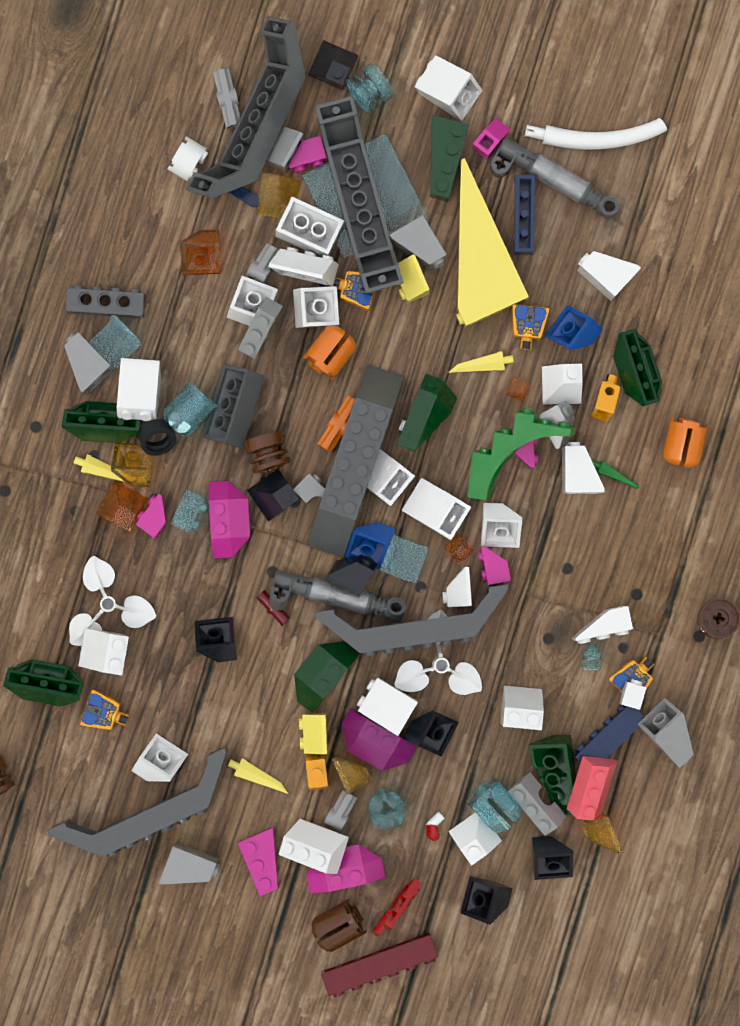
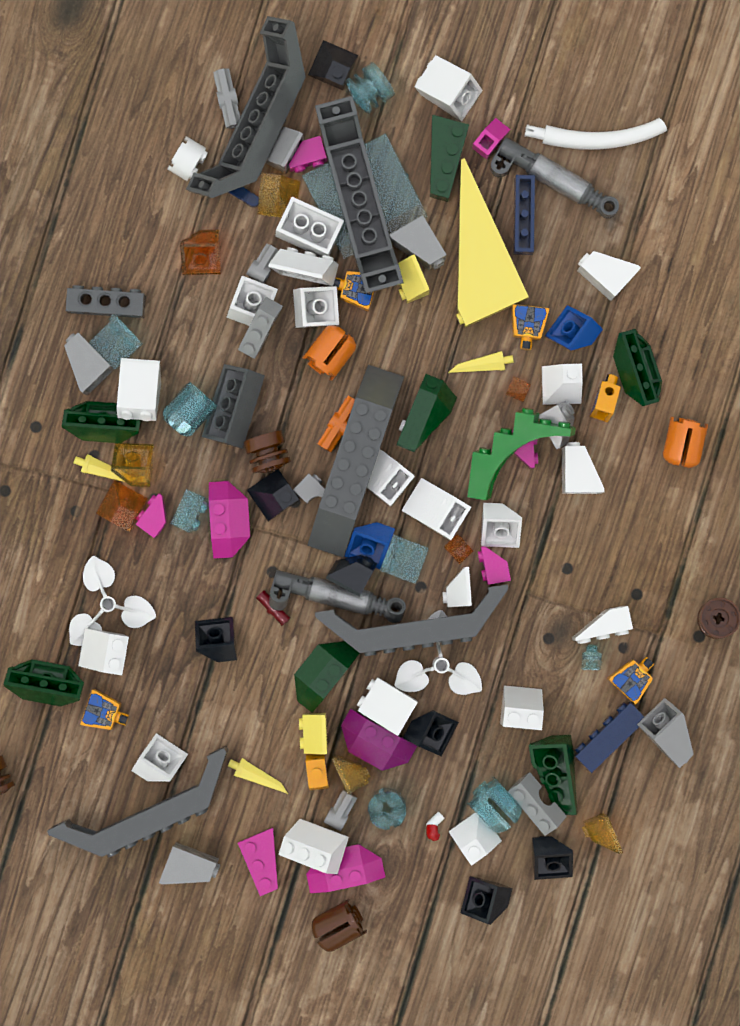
black tyre [138,419,177,456] -> none
dark red brick [321,932,438,997] -> none
red wing [371,878,421,936] -> none
coral slope [567,756,618,820] -> none
green piece [592,460,639,489] -> none
white brick [619,679,647,710] -> none

